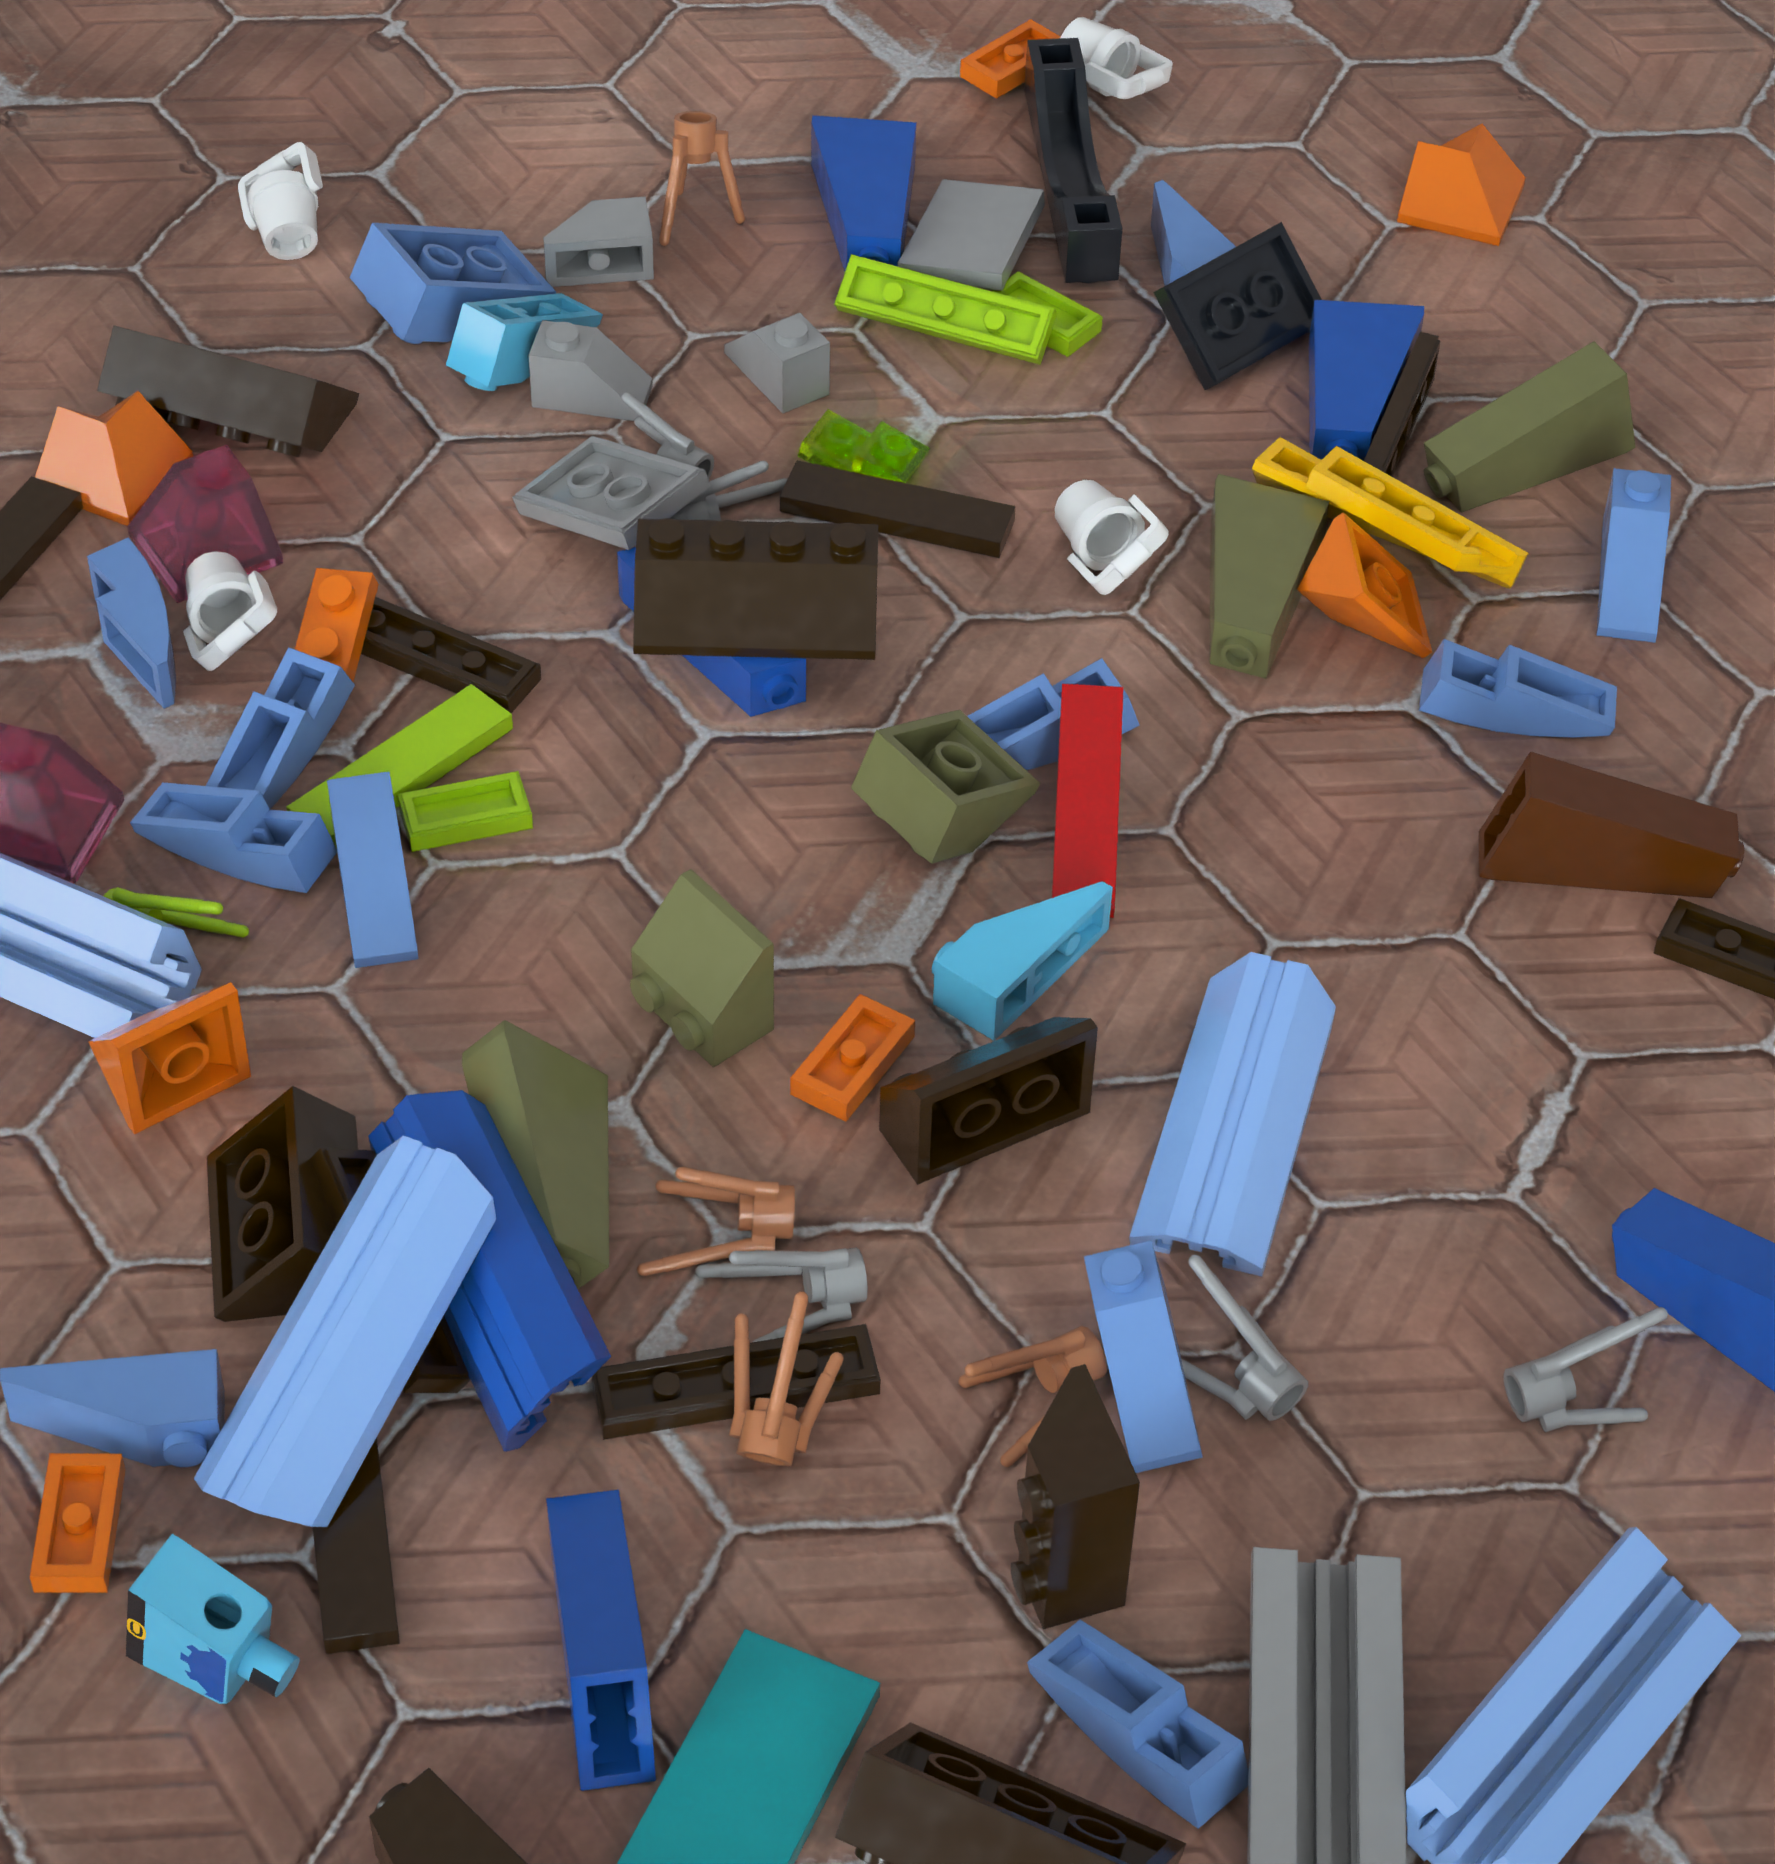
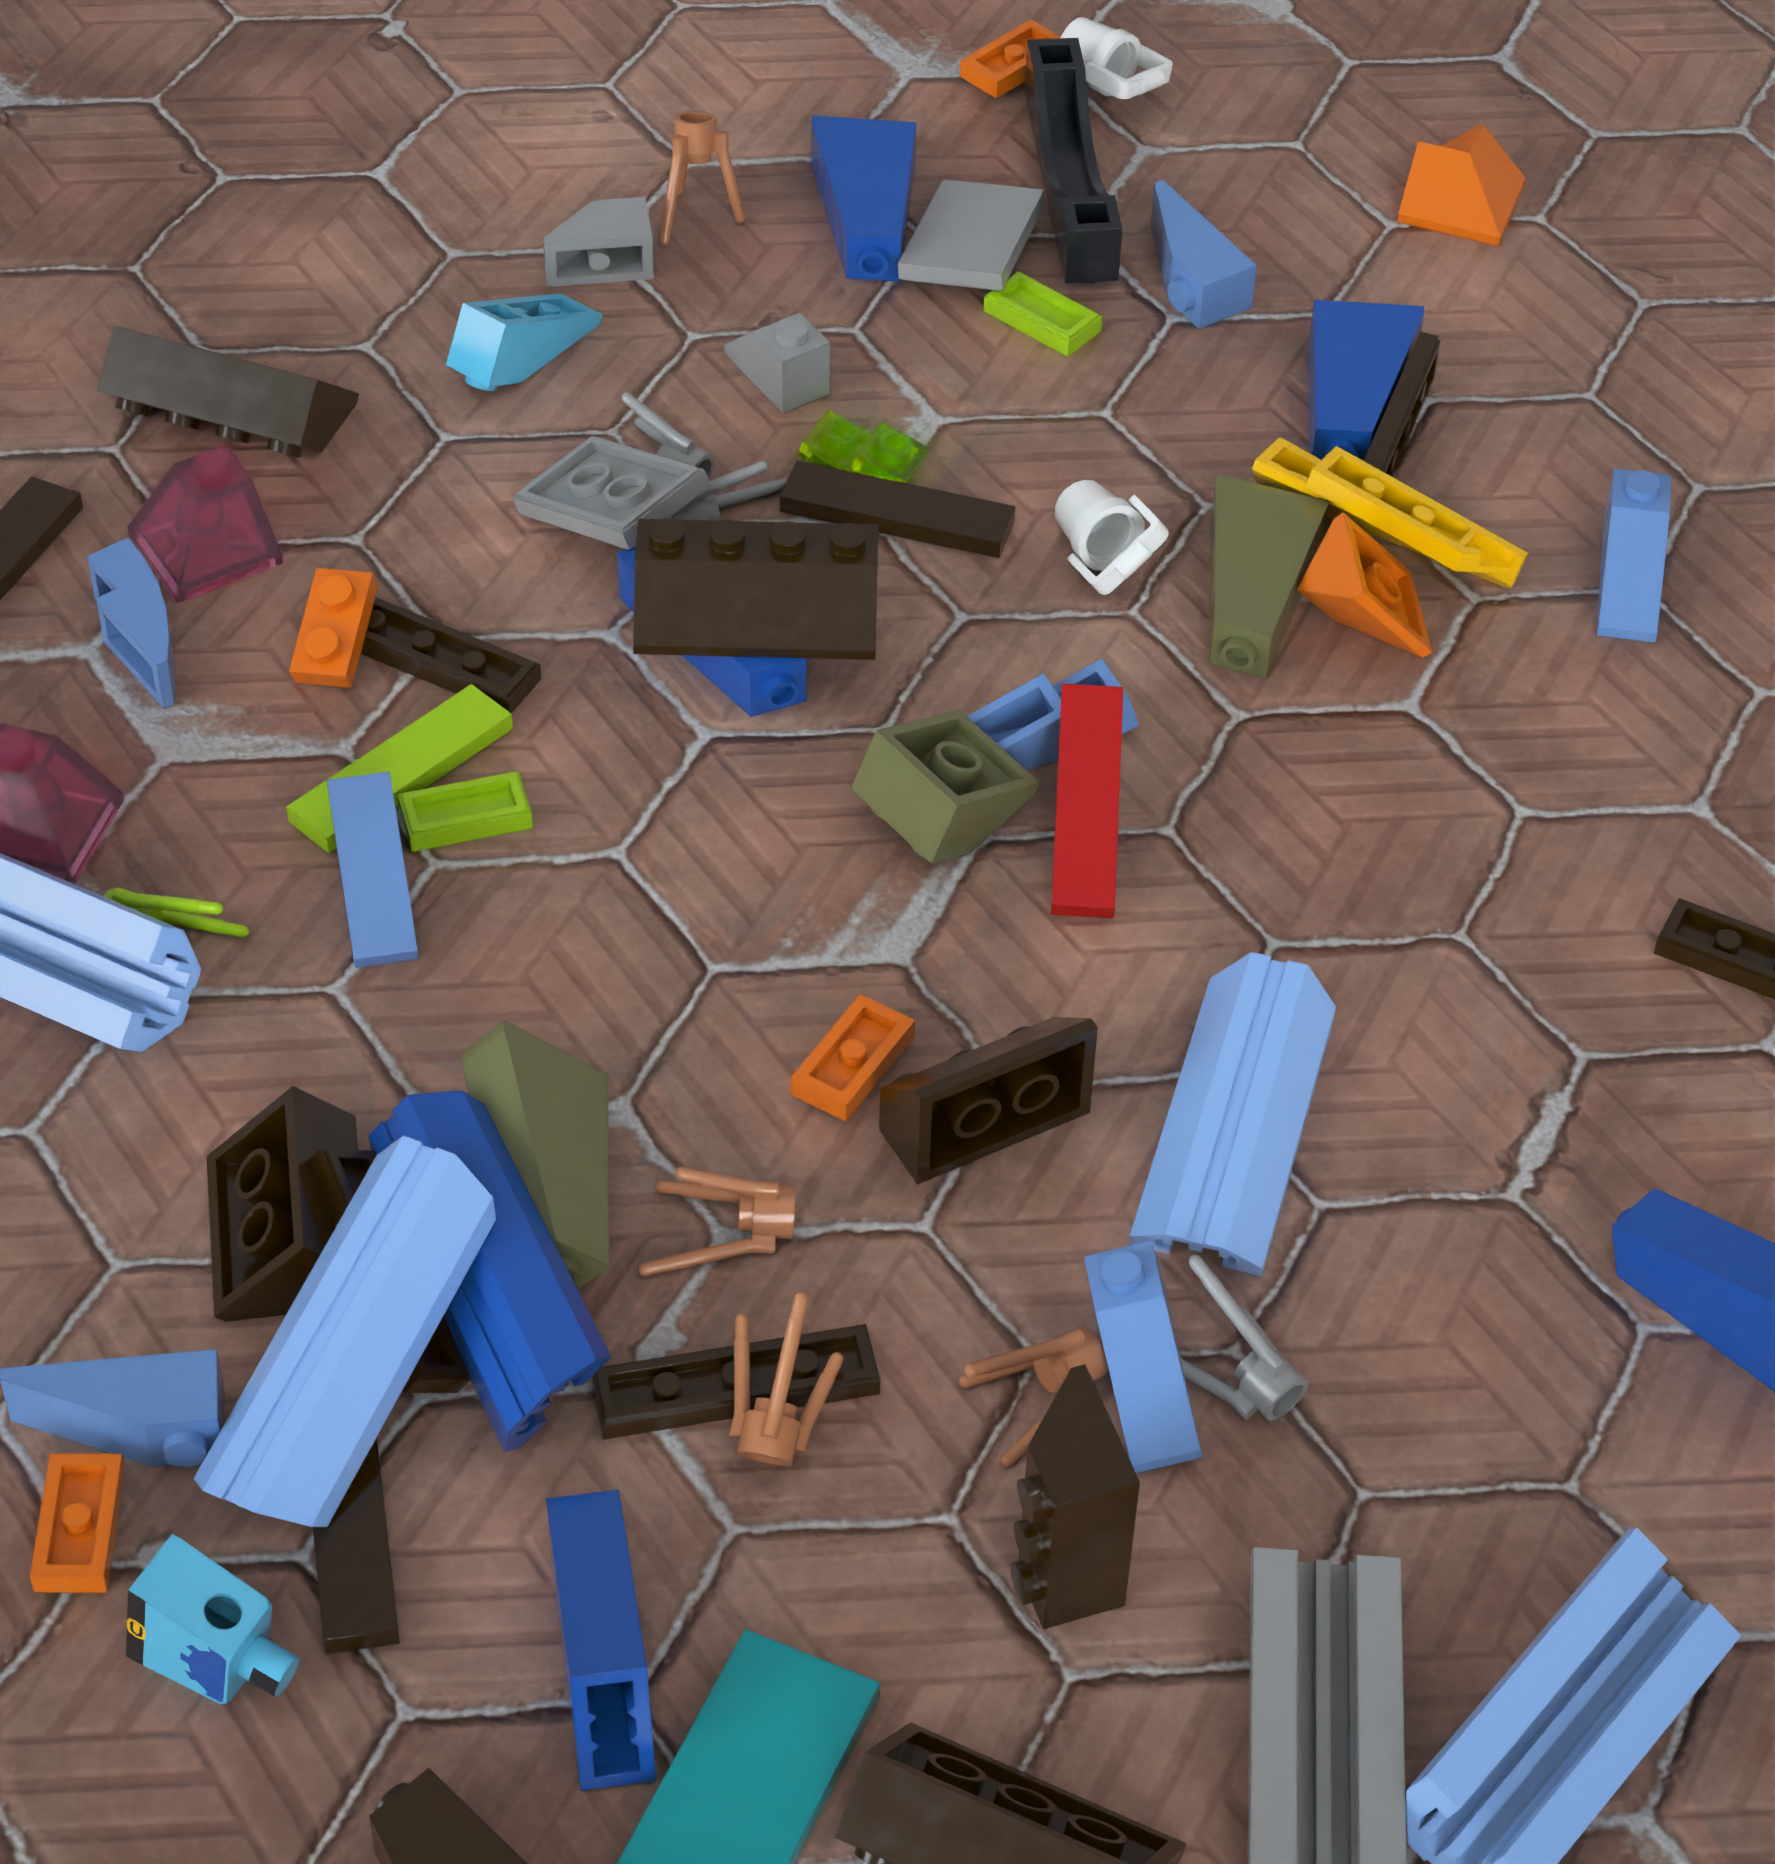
orange slope [35,391,194,527] -> none
orange slope [88,982,251,1134] -> none
medium blue slope [130,782,337,893] -> none
white piece [183,551,277,671] -> none
medium blue slope [206,647,355,809] -> none
white piece [238,142,323,260] -> none
medium blue slope [350,223,556,344] -> none
light grey slope [529,320,653,421] -> none
olive slope [630,869,774,1068] -> none
light grey plant [695,1247,868,1342] -> none
lime tile [834,254,1057,365] -> none
medium azure slope [932,881,1113,1041] -> none
medium blue slope [1027,1619,1248,1829] -> none
black tile [1153,222,1322,390] -> none
medium blue slope [1419,639,1617,738] -> none
olive slope [1423,341,1636,513] -> none
reddish brown slope [1479,752,1745,898] -> none
light grey plant [1504,1307,1668,1432] -> none

